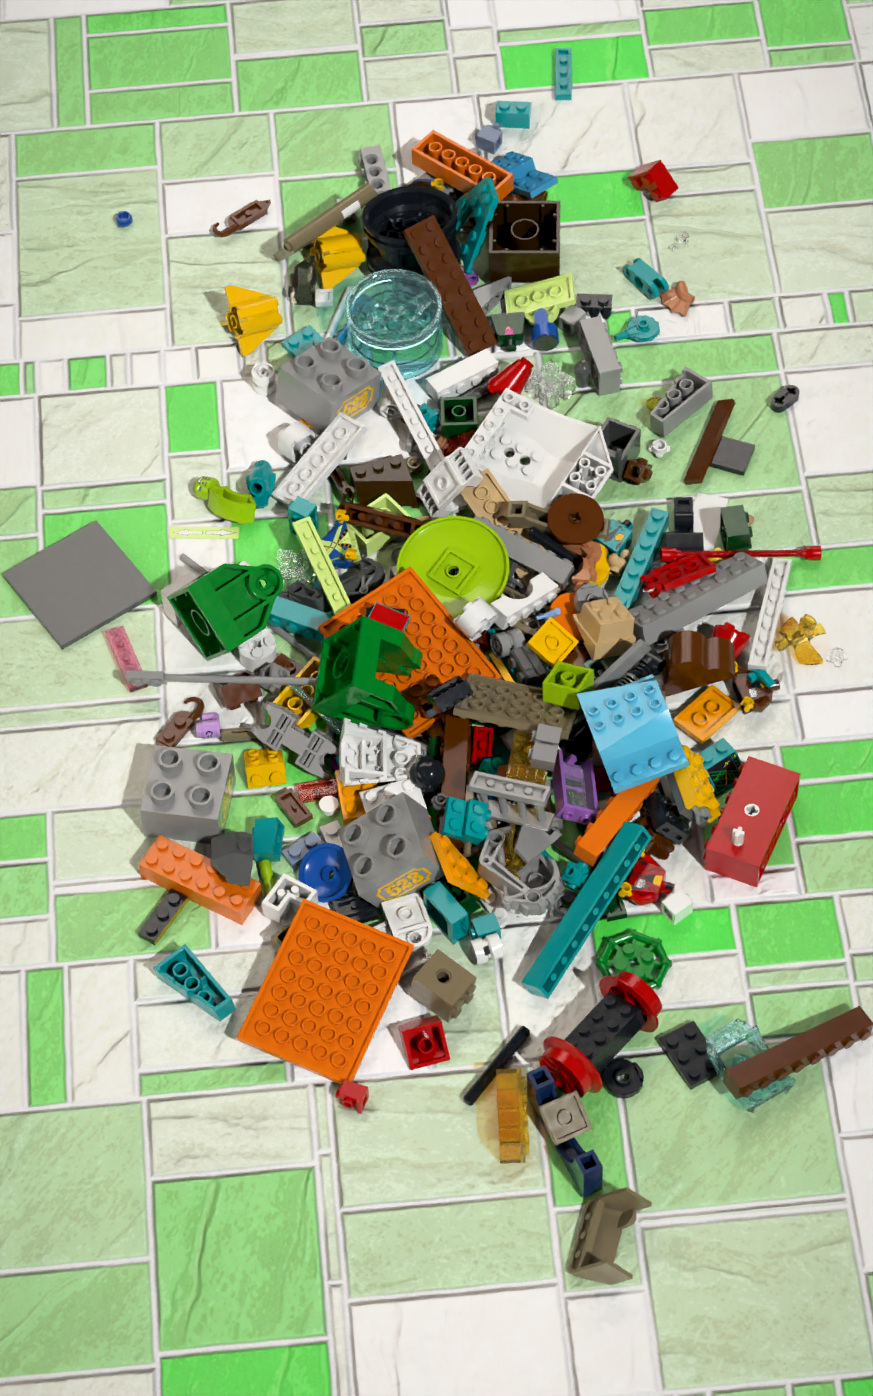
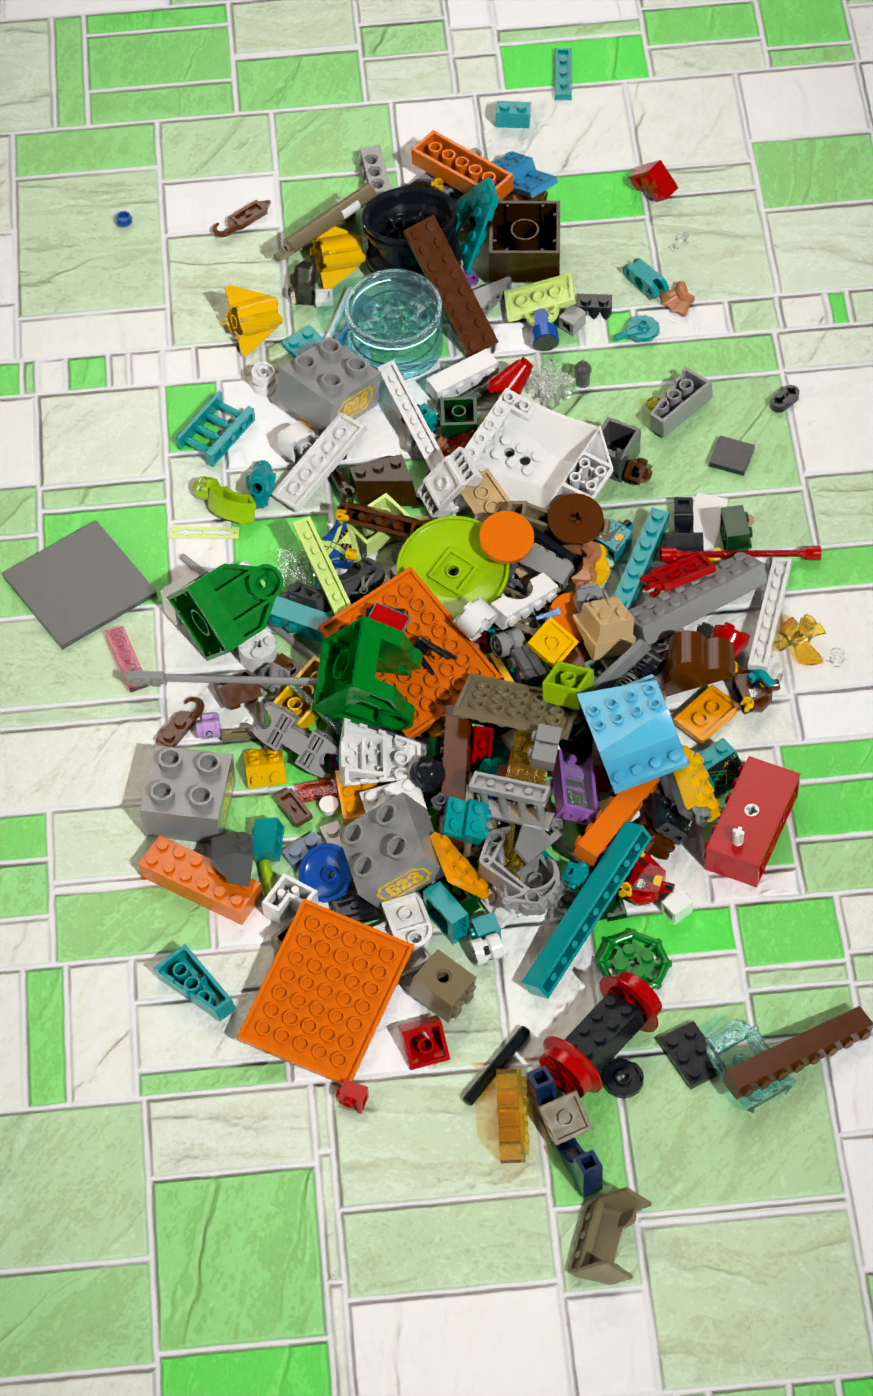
black plate [138,888,188,945] -> none
teal brick [287,496,319,535] -> none
white wheel [380,386,402,419] -> none
dark tan plate [406,457,424,474] -> none
black plate [417,676,473,719] -> none
white bar [462,349,533,360] -> none
sand blue brick [475,122,502,154] -> none
torso [491,312,525,352] -> none
light grey brick [579,316,623,396] -> none
tan animal [607,549,632,577] -> none
white plate [649,439,670,458] -> none
reddish brown tile [684,399,735,485] -> none
none -> teal fence [176,391,255,467]
none -> black plant [413,636,457,675]
none -> orange piece [479,511,534,564]

